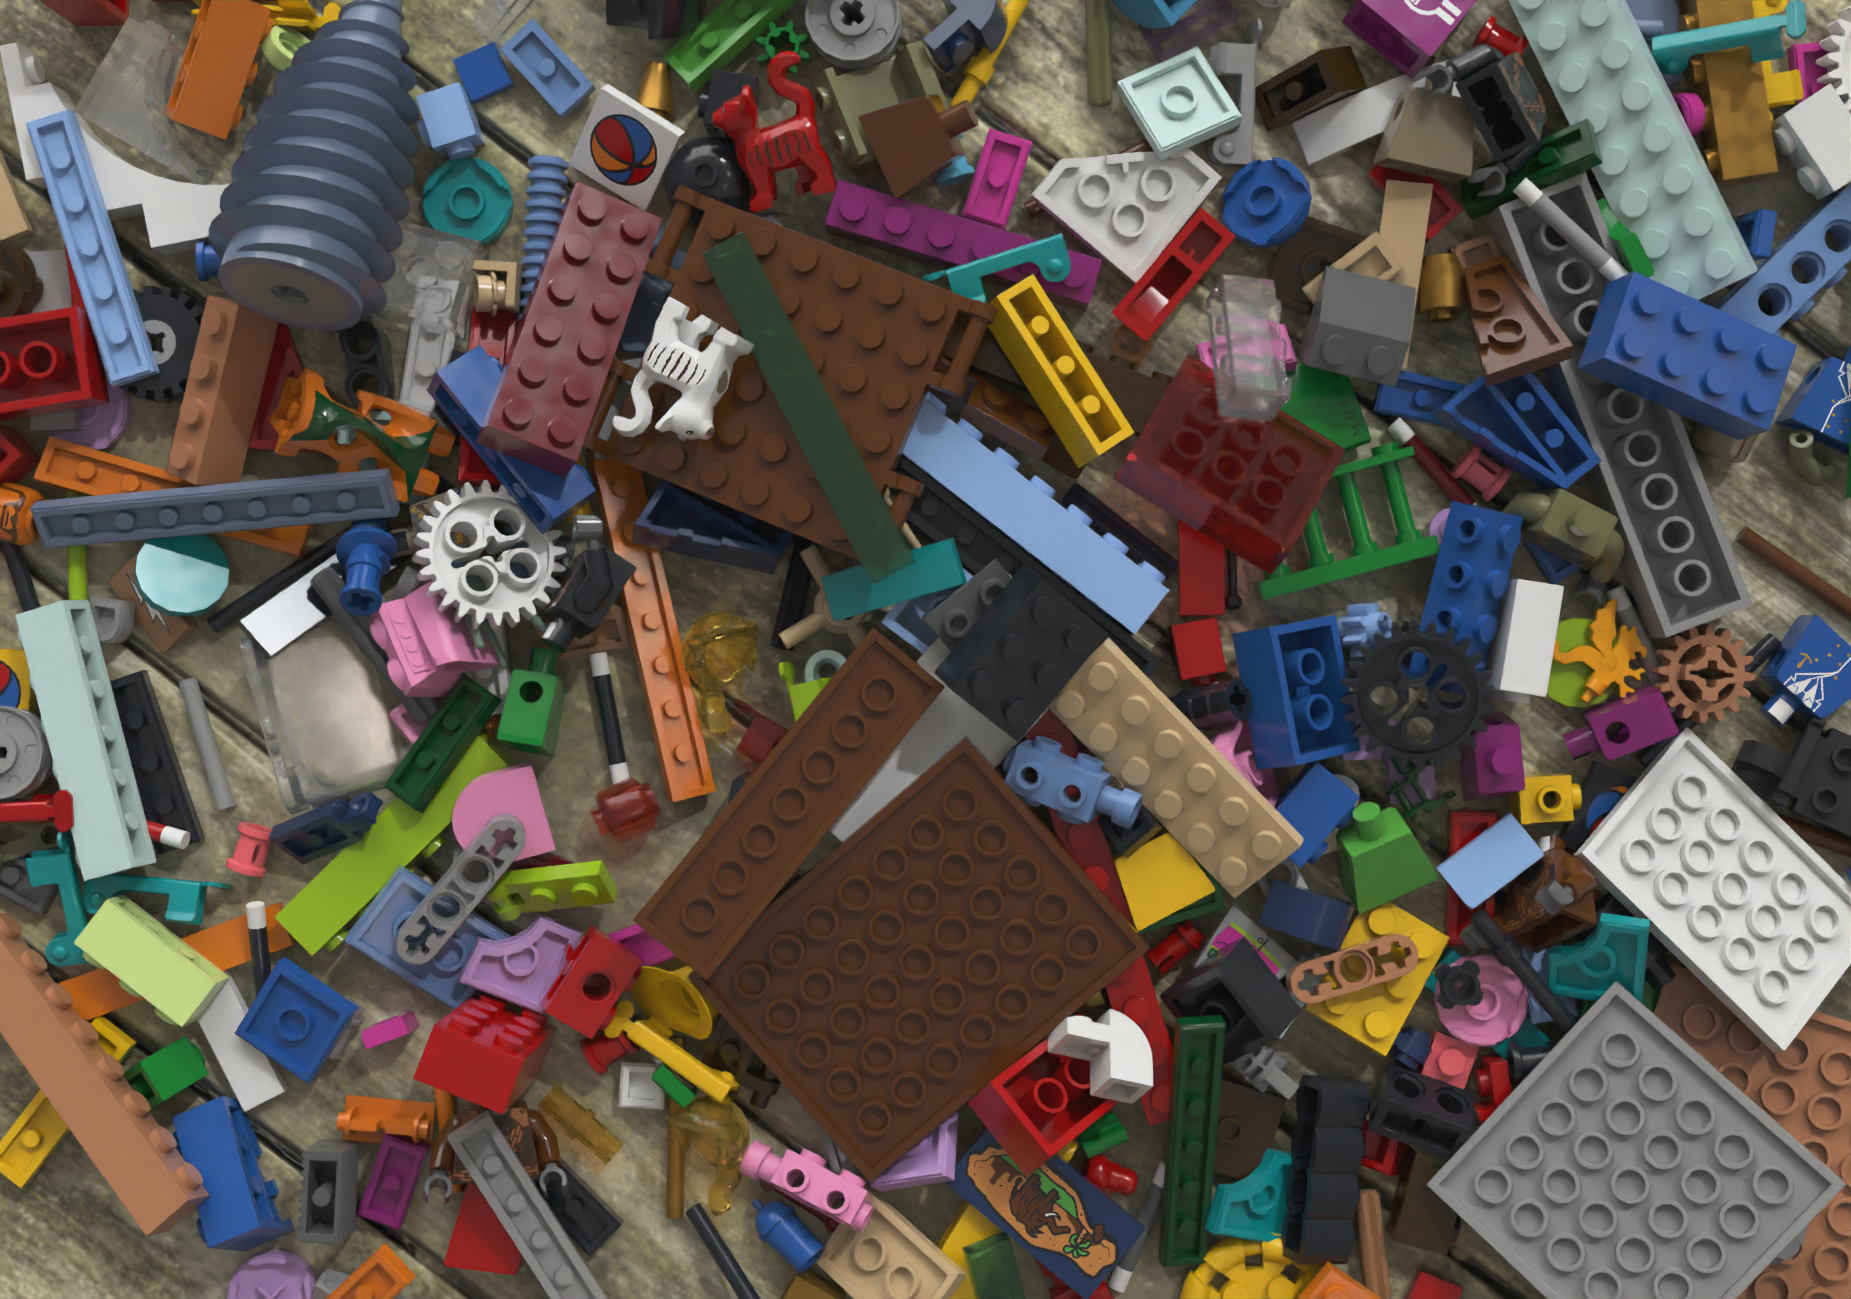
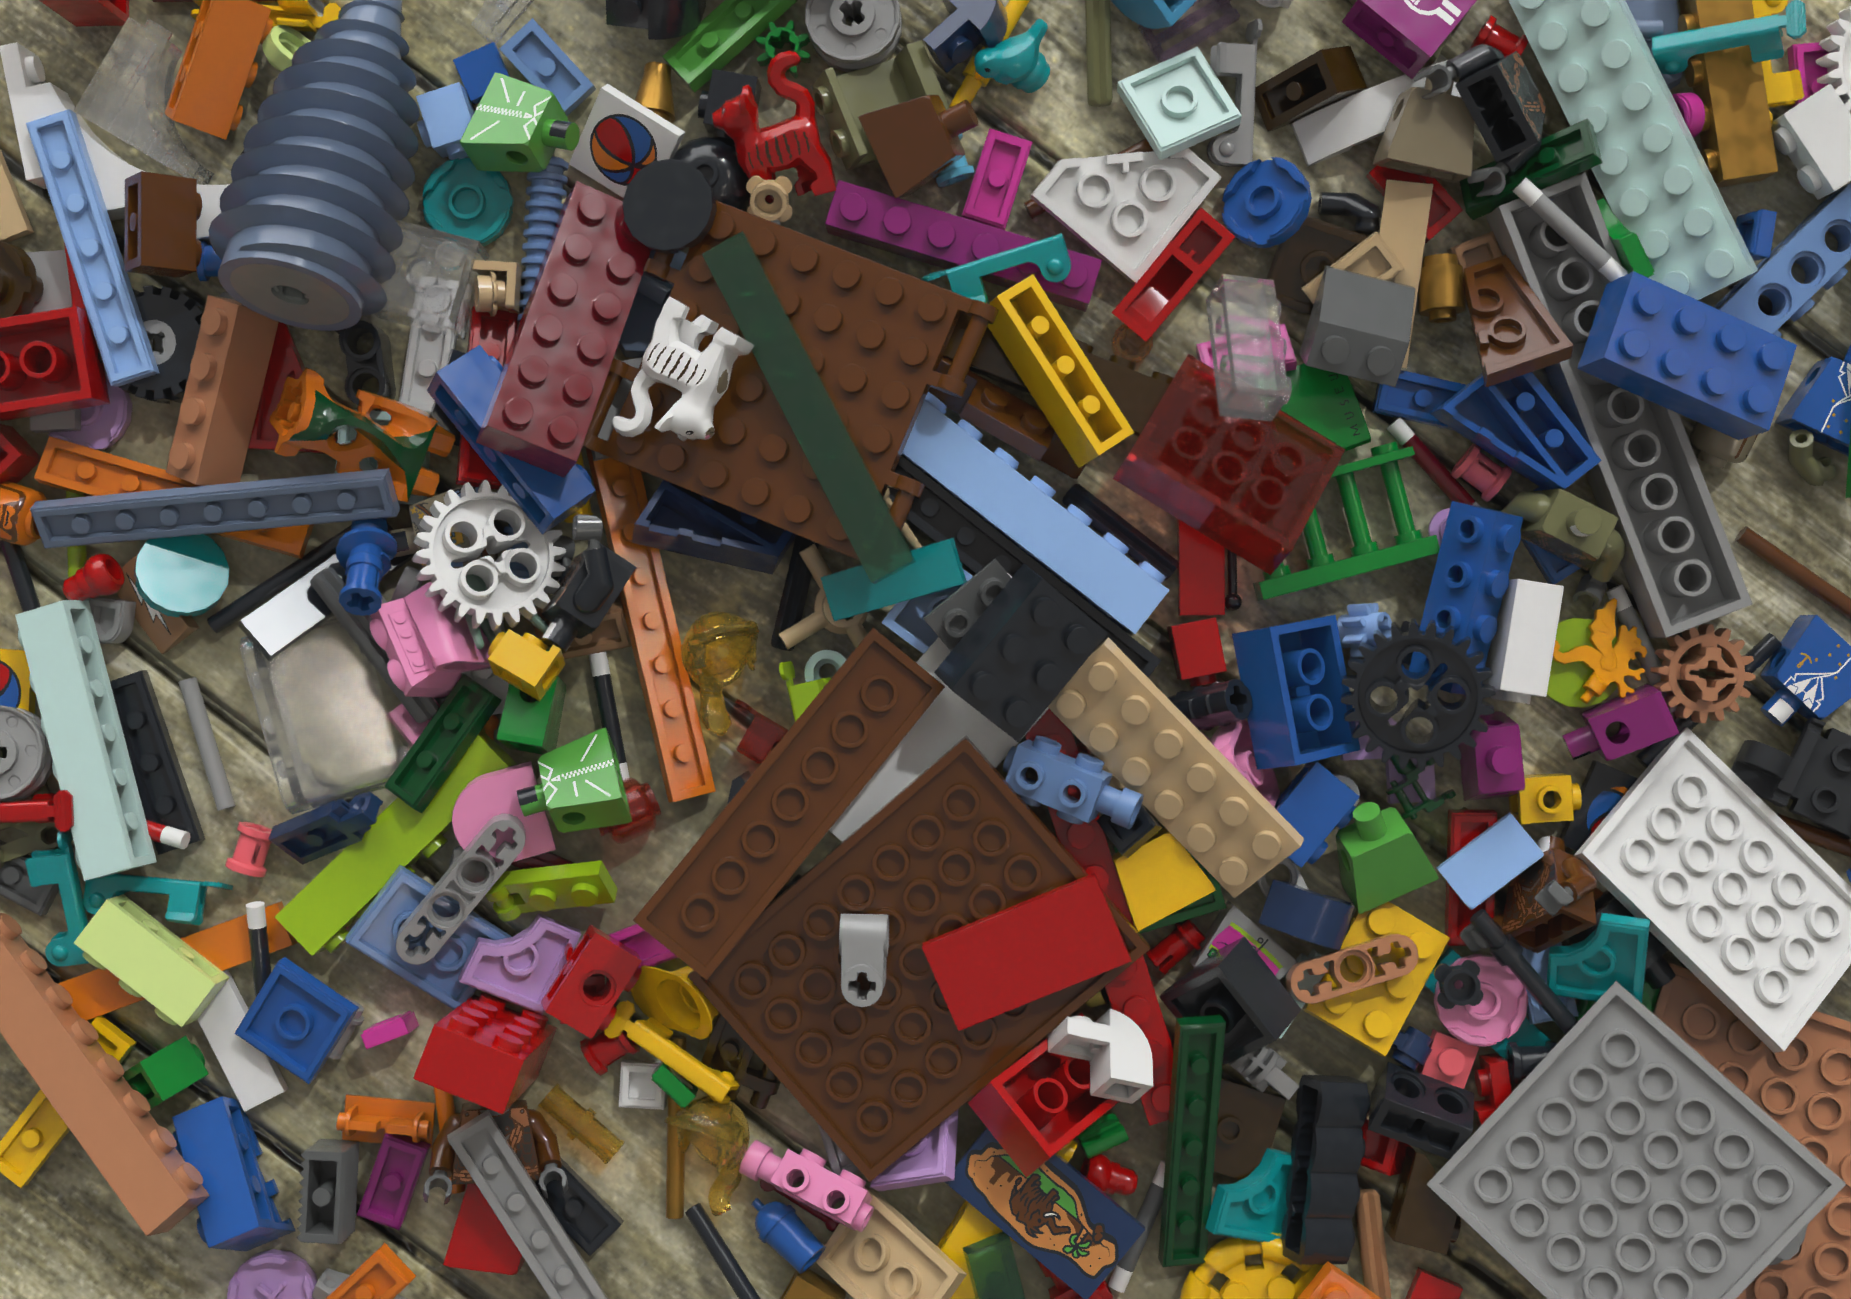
none -> red piece [62,554,125,601]
none -> reddish brown brick [124,171,202,278]
none -> bright green torso [460,72,580,172]
none -> yellow brick [488,629,565,701]
none -> bright green torso [517,728,633,833]
none -> black tile [623,159,717,254]
none -> tan plate [746,176,793,222]
none -> light grey piece [839,914,889,1007]
none -> red tile [921,872,1132,1031]
none -> teal animal [974,18,1050,93]
none -> black arm [1318,192,1382,234]

